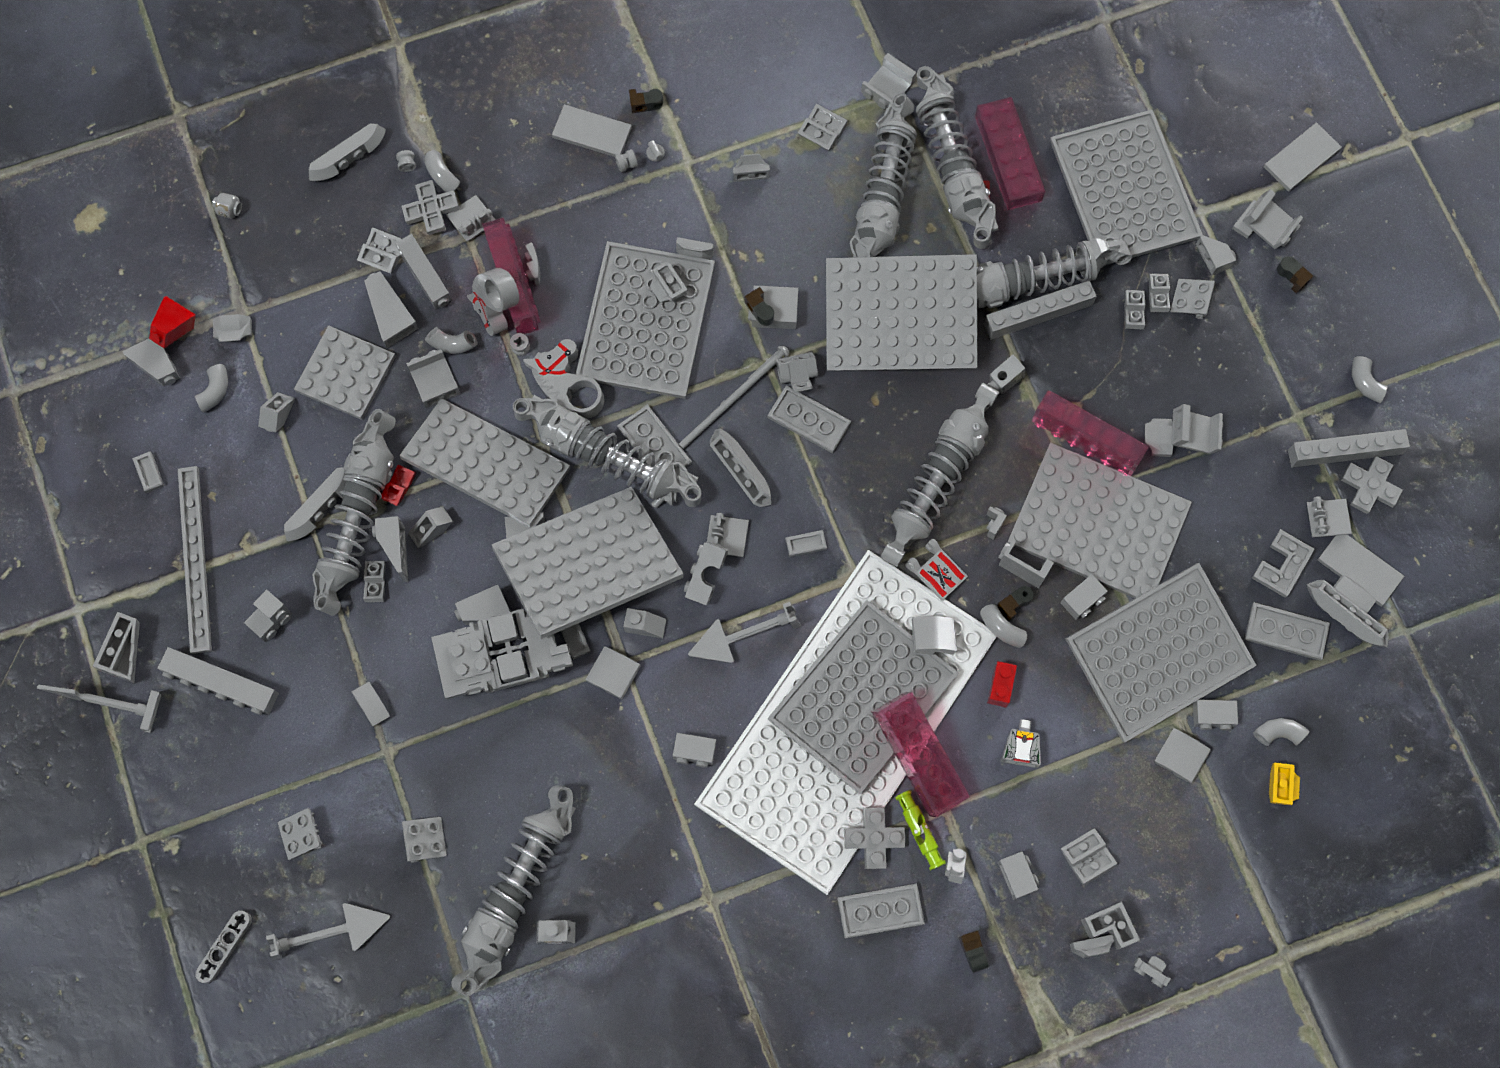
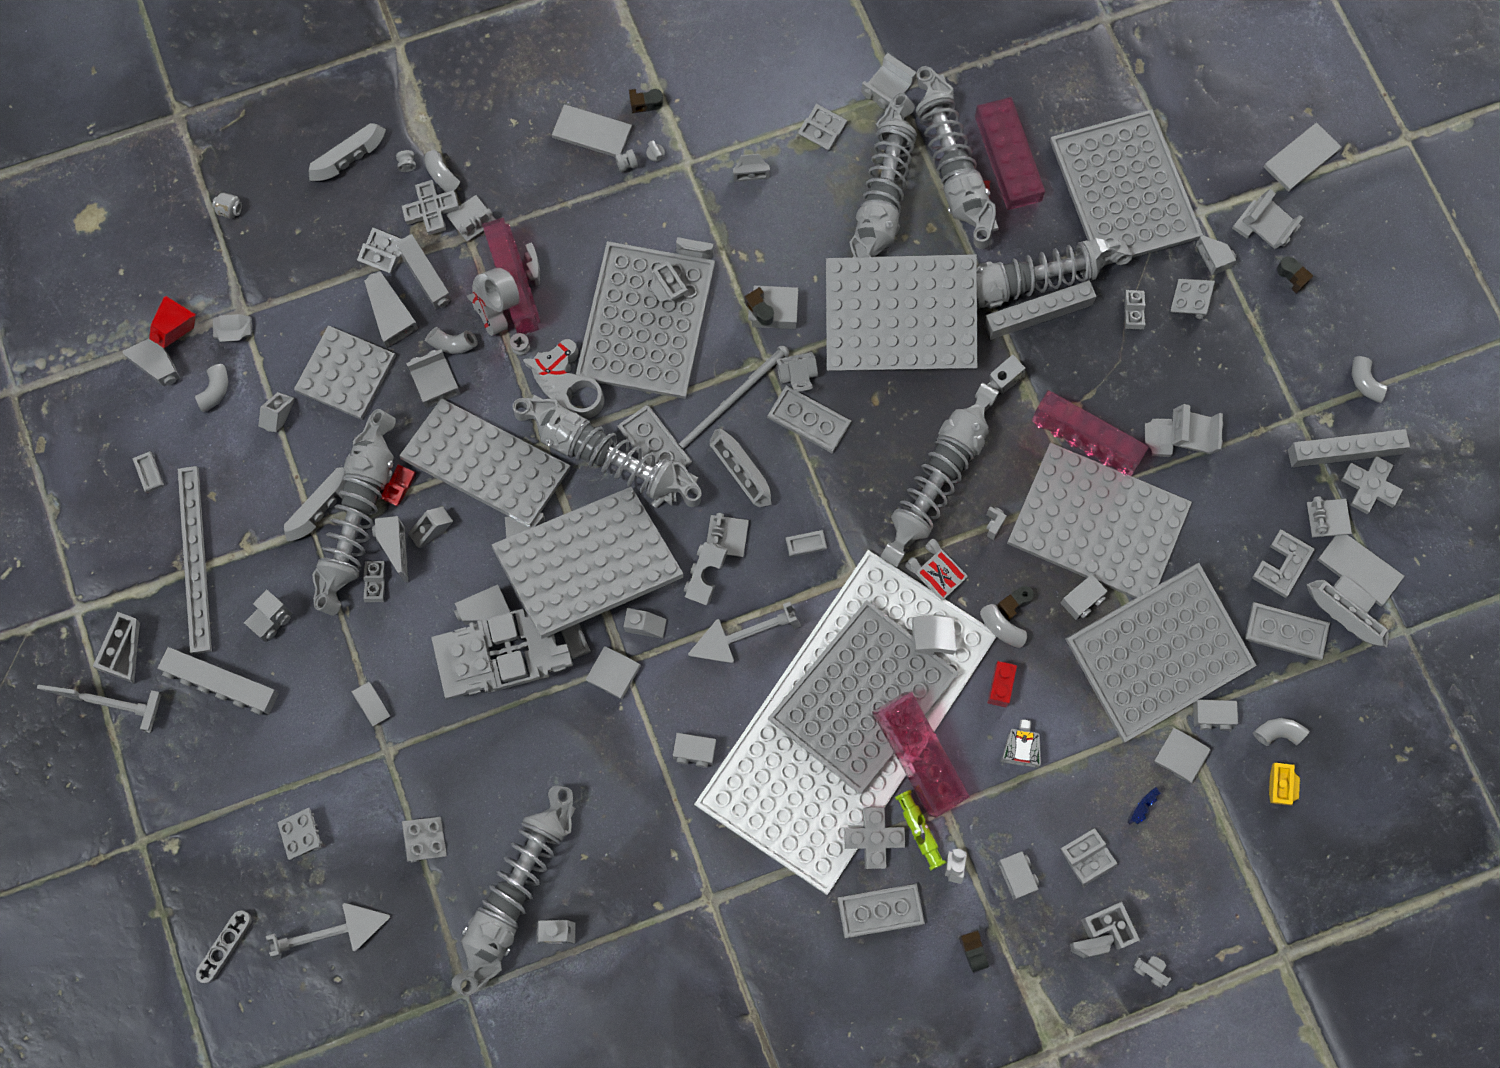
light grey panel [998,539,1054,588] -> none
light grey slope [1149,274,1170,312] -> none
none -> clear blue slope [1127,787,1161,825]

